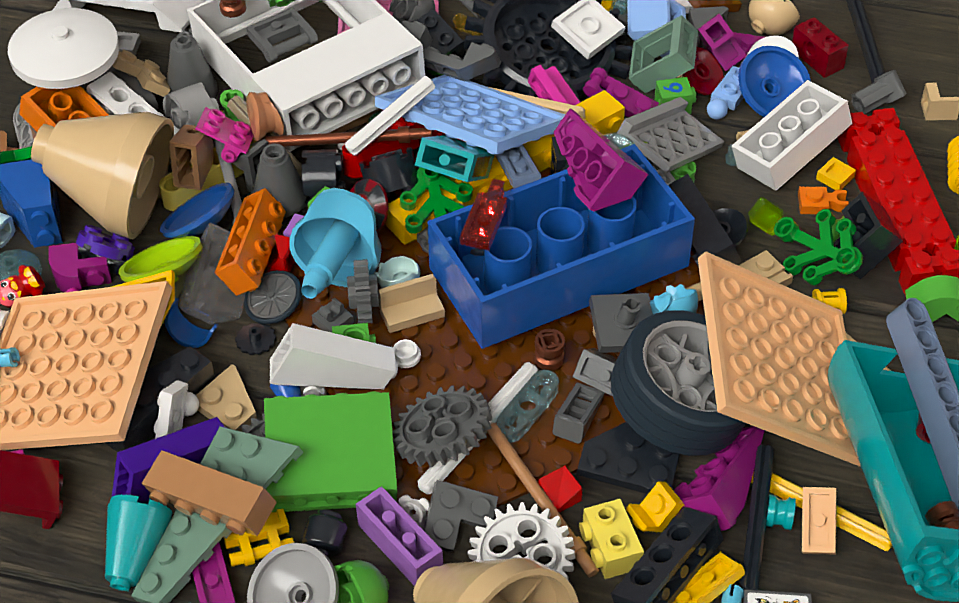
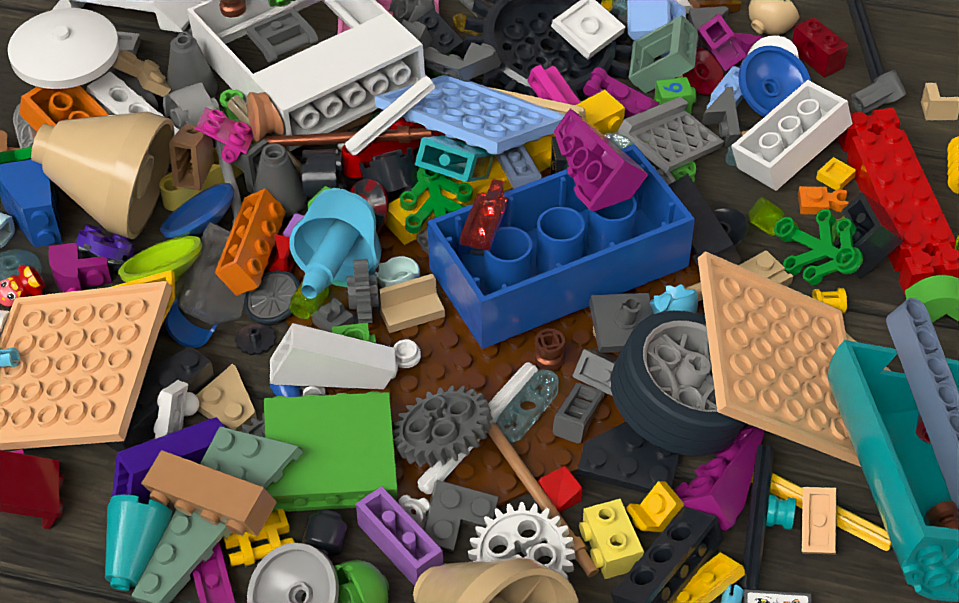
none -> clear neon green brick [289,281,329,319]
none -> dark grey slope [701,87,740,147]

